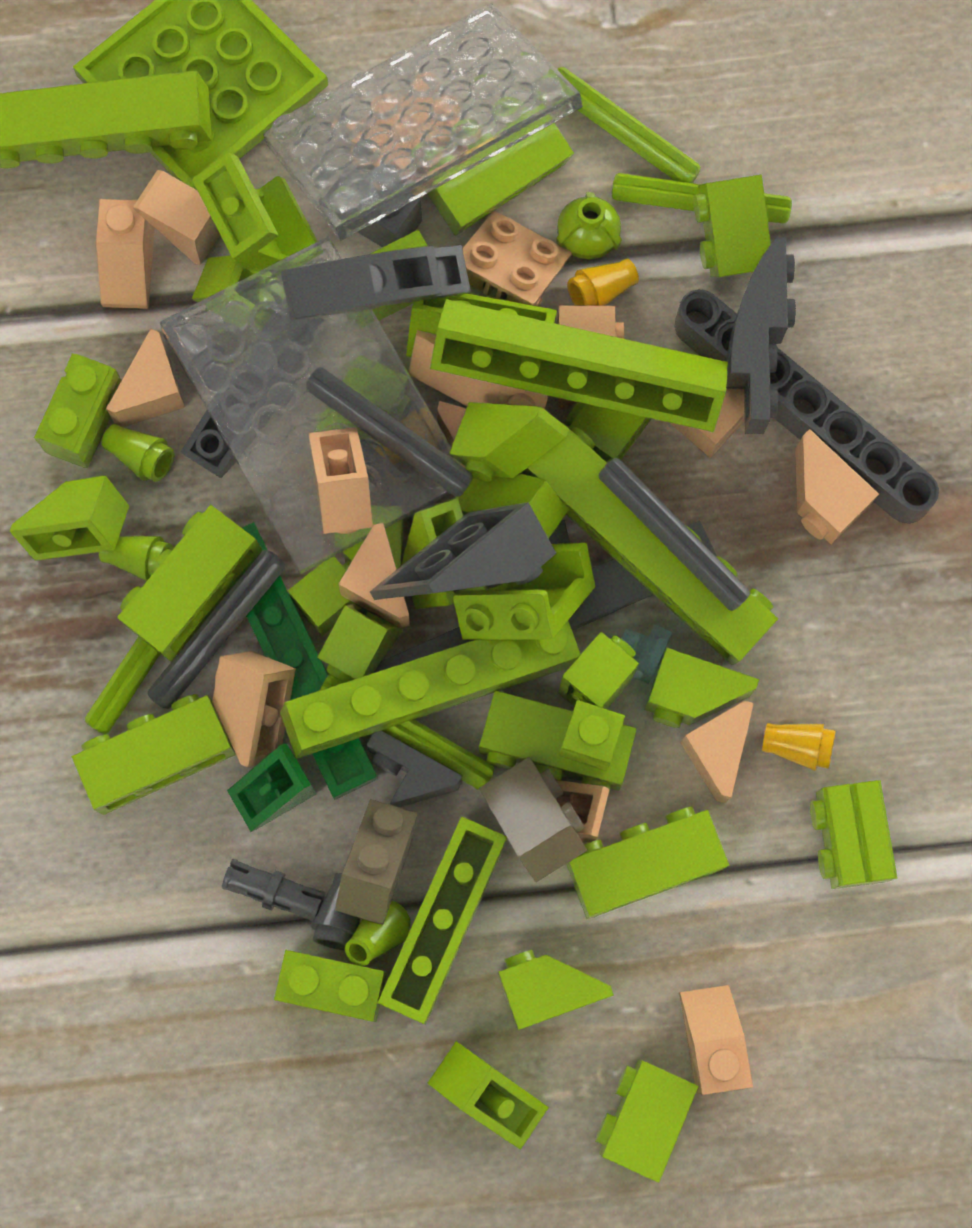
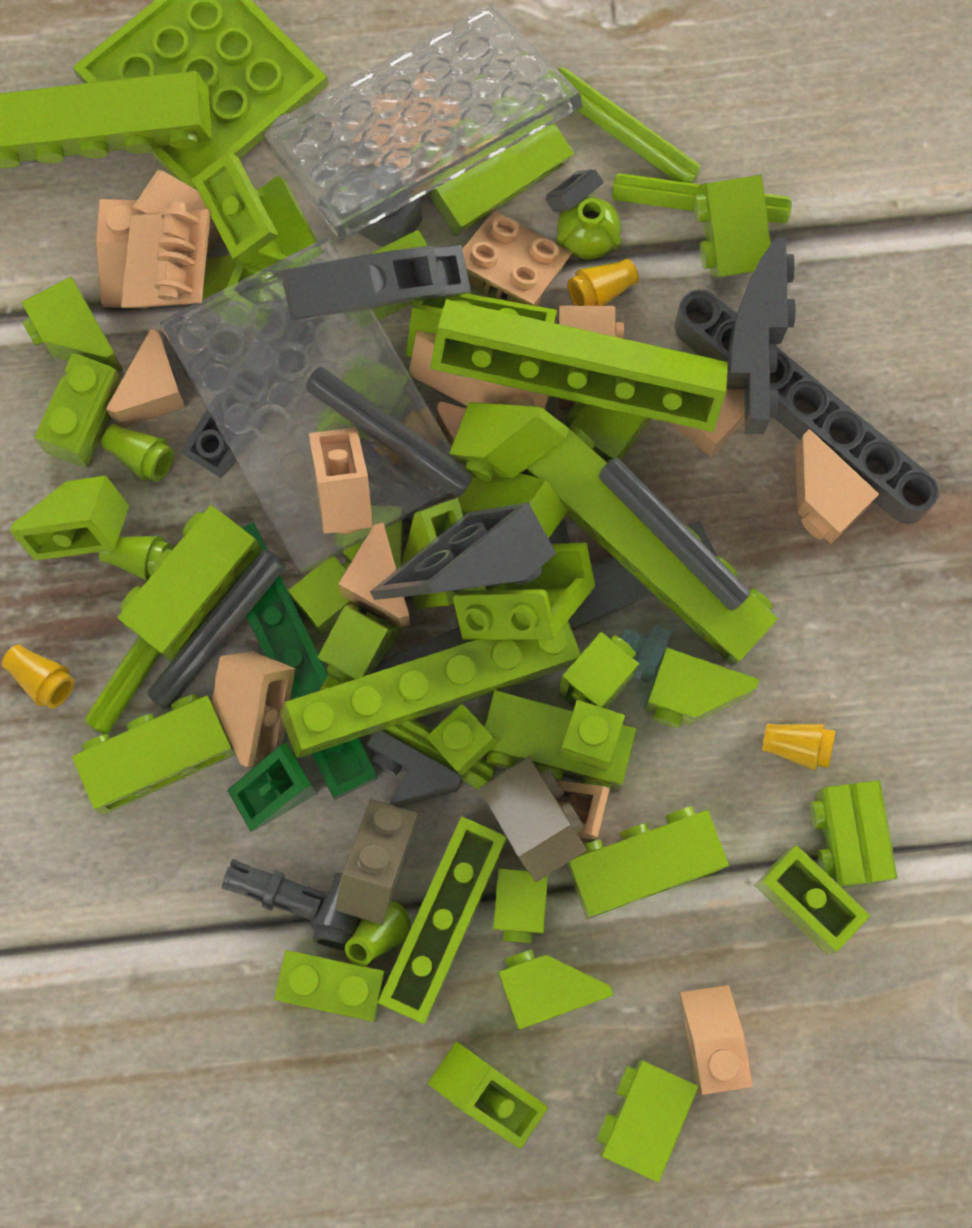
light nougat slope [680,701,754,803] -> none
none -> yellow cone [1,644,75,709]
none -> lime slope [21,276,123,372]
none -> light nougat hinge [121,201,211,308]
none -> lime plate [426,704,498,776]
none -> lime brick [493,868,548,944]
none -> dark grey tile [545,169,604,212]
none -> lime brick [754,845,871,955]

